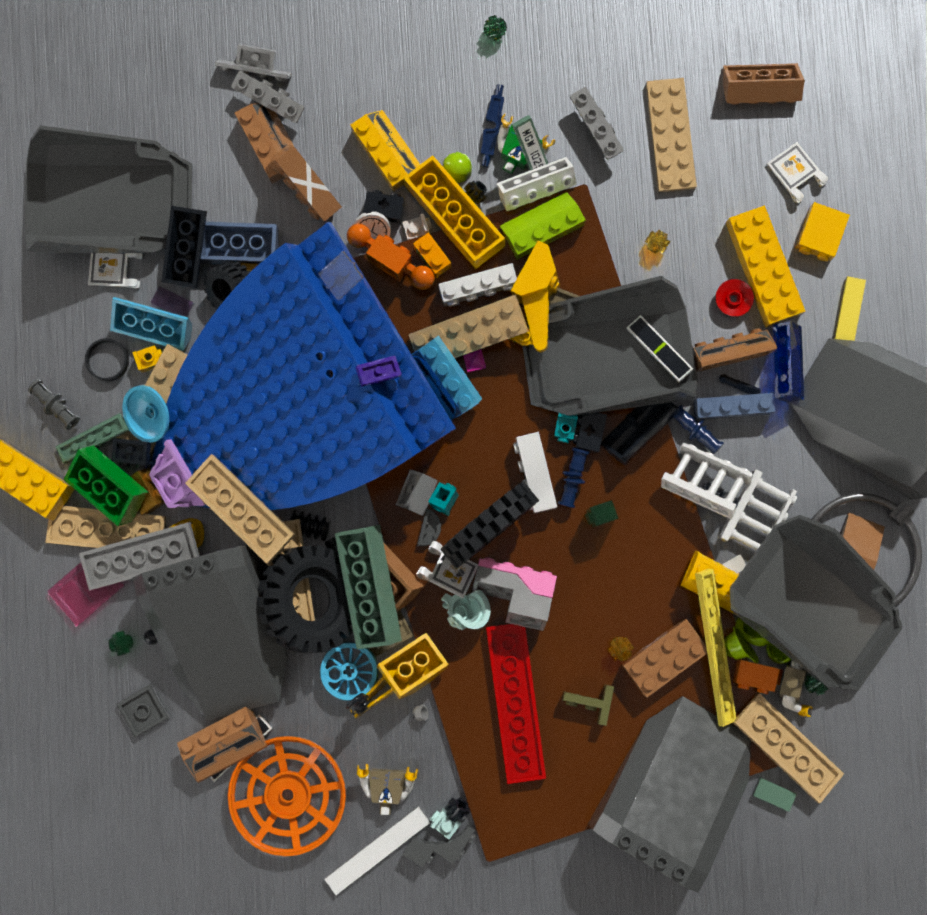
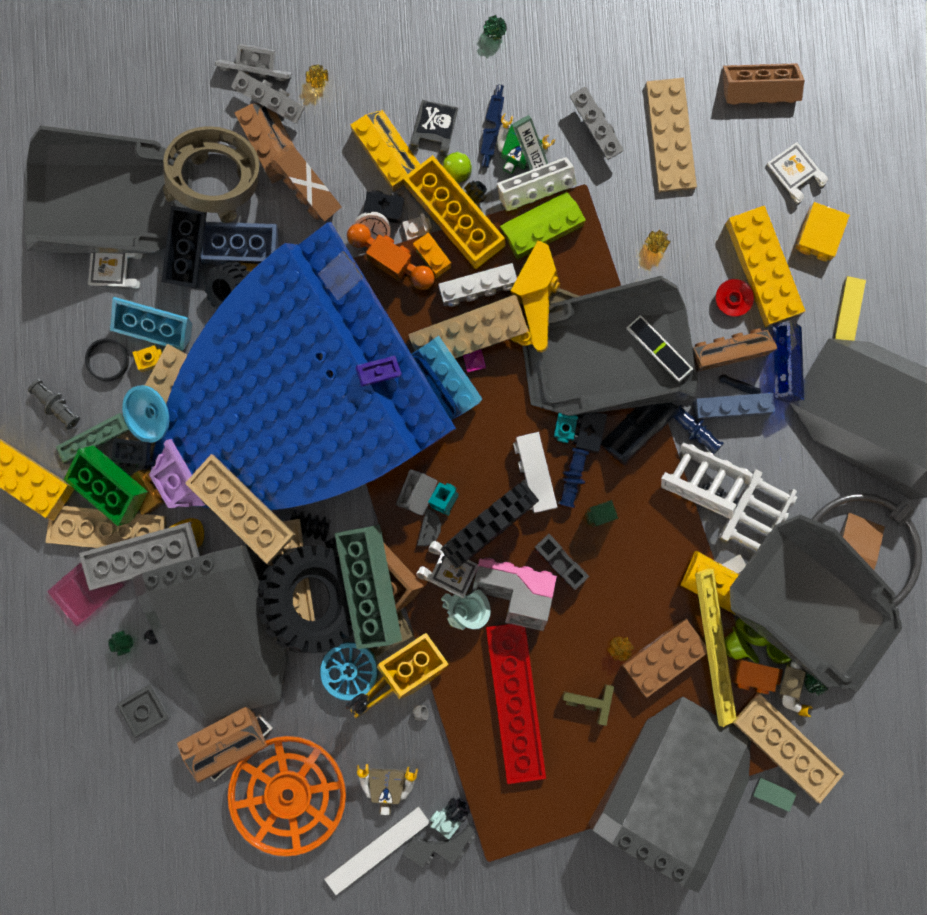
clear purple plate [151,286,194,317] -> none
none -> dark tan piece [163,126,259,223]
none -> clear yellow gear [305,65,329,88]
none -> flag [411,100,458,157]
none -> dark grey arch [534,534,589,590]

